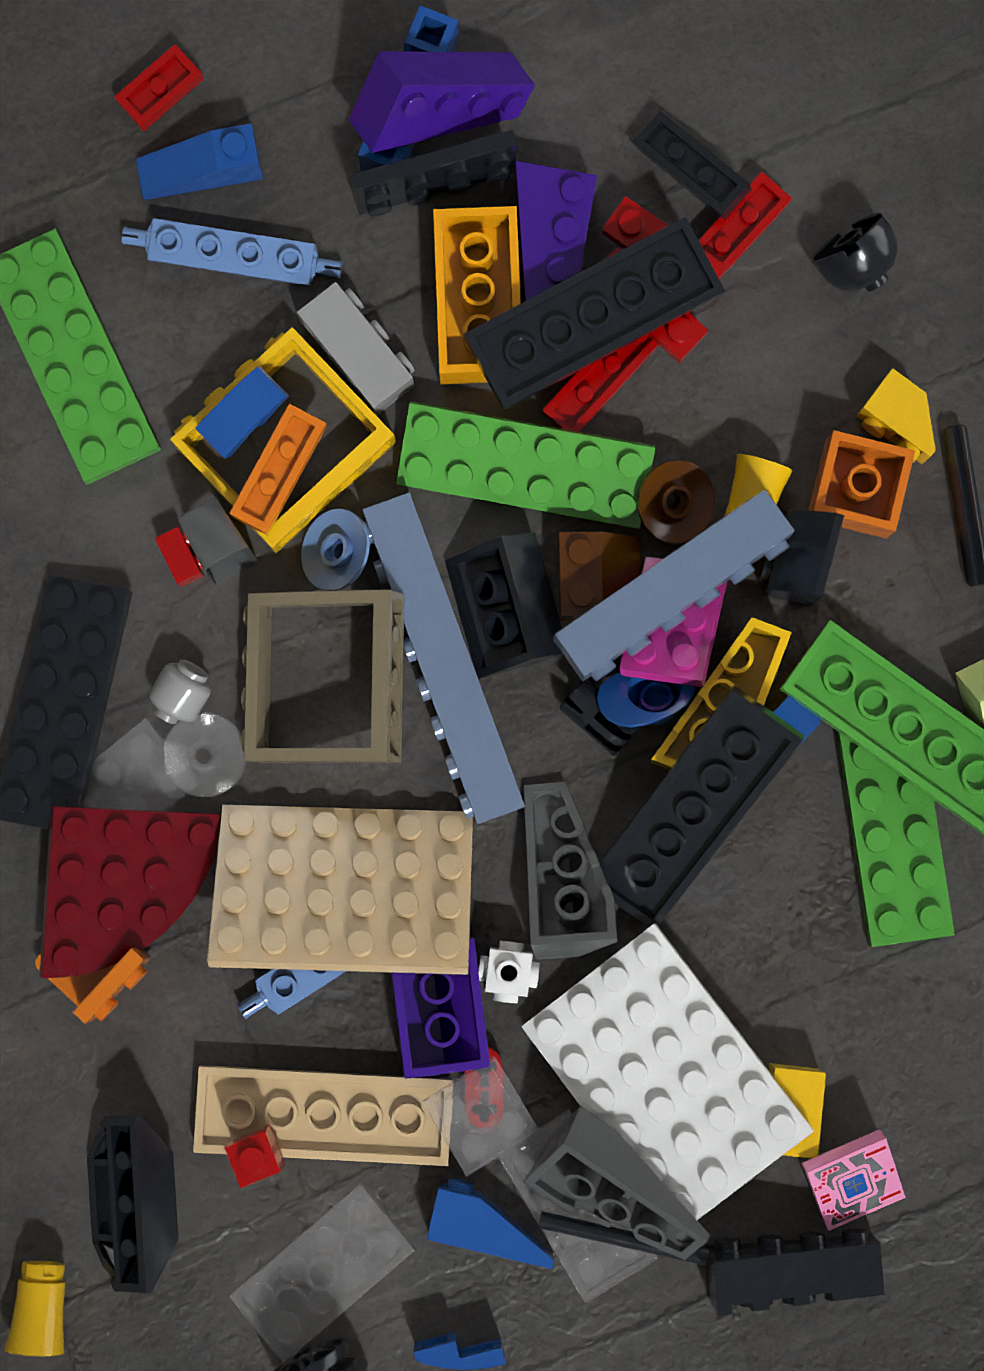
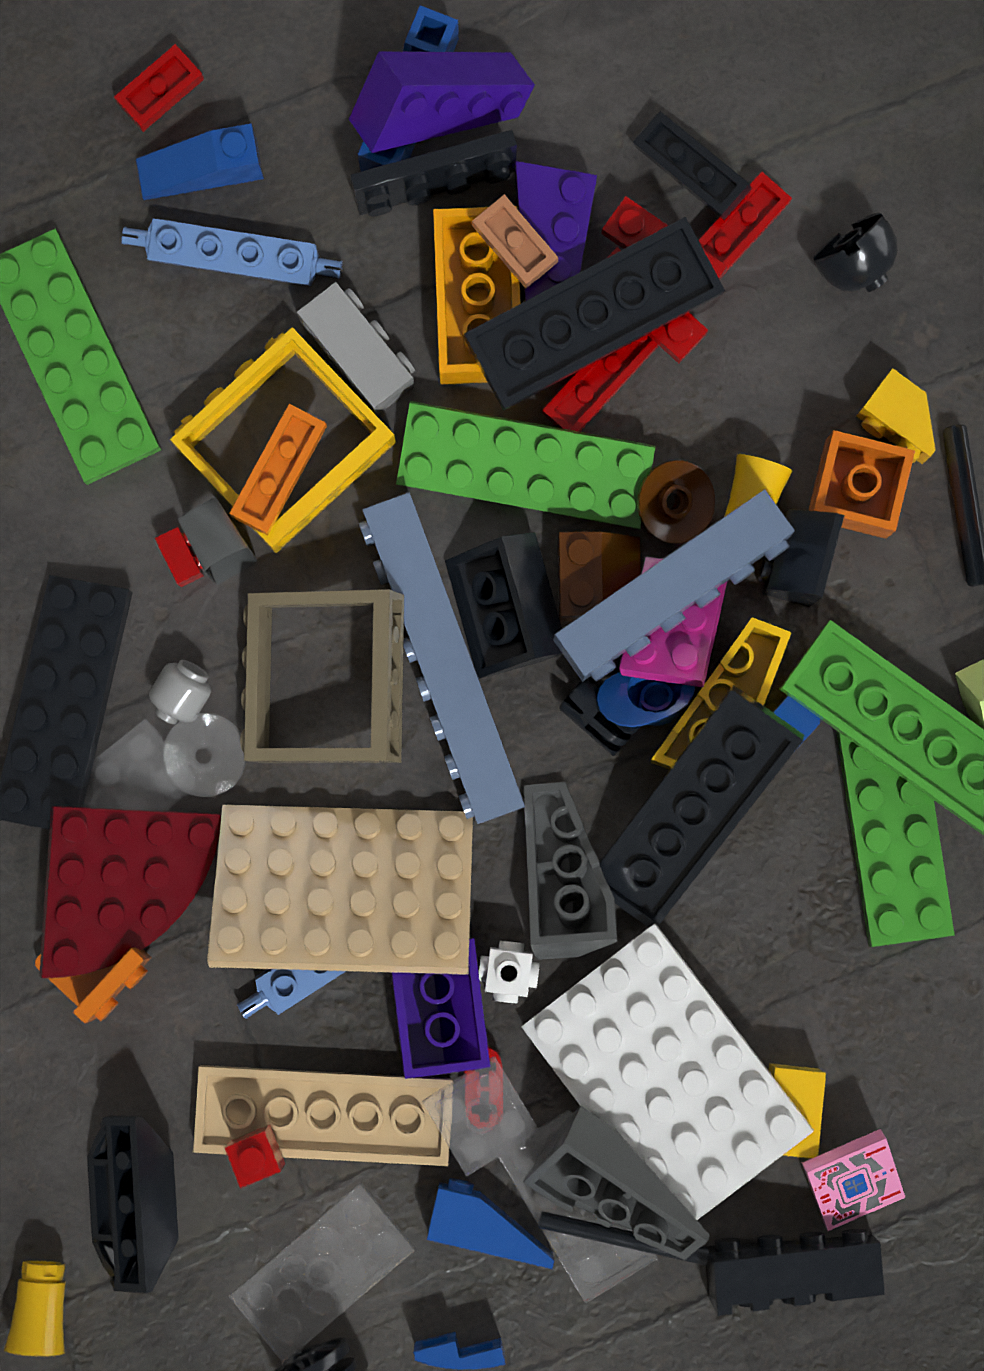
blue slope [195,366,289,458] -> none
medium blue dish [301,509,370,591] -> none
none -> nougat plate [472,194,558,288]

